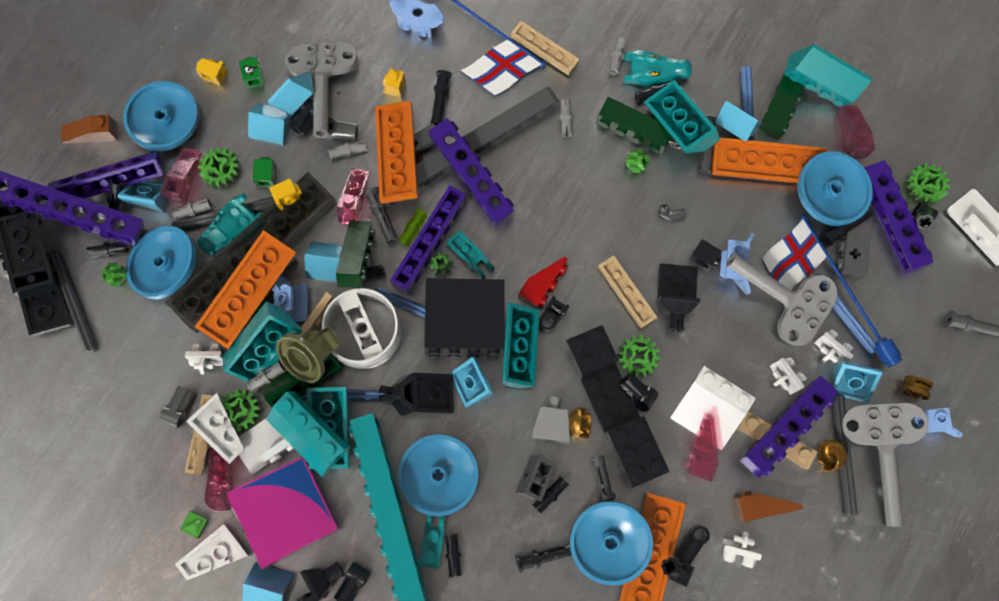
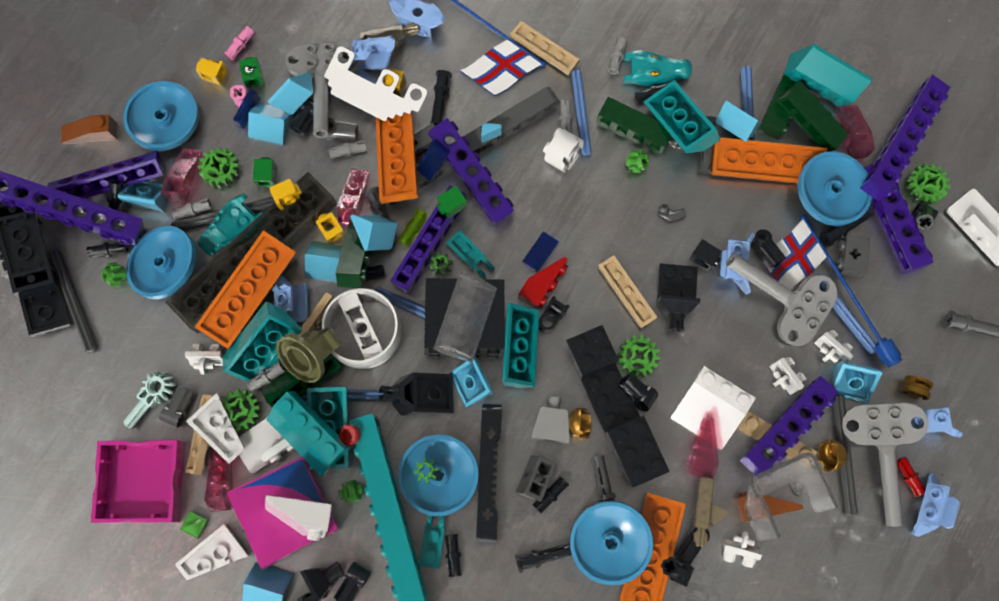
none -> dark pink tile [91,440,185,523]
none -> light aqua gear [123,370,176,429]
none -> bright pink pin [224,26,255,61]
none -> bright pink bush [230,85,251,108]
none -> clear blue tile [233,89,260,130]
none -> white slope [265,495,332,541]
none -> yellow brick [315,212,345,244]
none -> white piece [324,47,427,121]
none -> bright green gear [338,480,364,504]
none -> red tile [339,425,361,445]
none -> medium azure slope [350,215,398,251]
none -> light blue piece [351,35,395,71]
none -> dark tan piece [360,22,420,58]
none -> bright green gear [413,458,439,484]
none -> clear blue tile [417,139,450,181]
none -> clear slope [434,271,497,363]
none -> green brick [436,185,467,218]
none -> black gear [476,404,502,546]
none -> medium azure slope [481,123,502,143]
none -> clear blue tile [522,231,559,273]
none -> white brick [543,127,584,173]
none -> medium blue axle [571,69,592,156]
none -> dark tan piece [693,477,730,547]
none -> clear windscreen [744,452,839,541]
none -> black piece [751,229,786,268]
none -> dark green brick [777,80,849,152]
none -> dark purple brick [860,74,950,201]
none -> red axle [897,457,926,497]
none -> light blue piece [912,472,960,537]

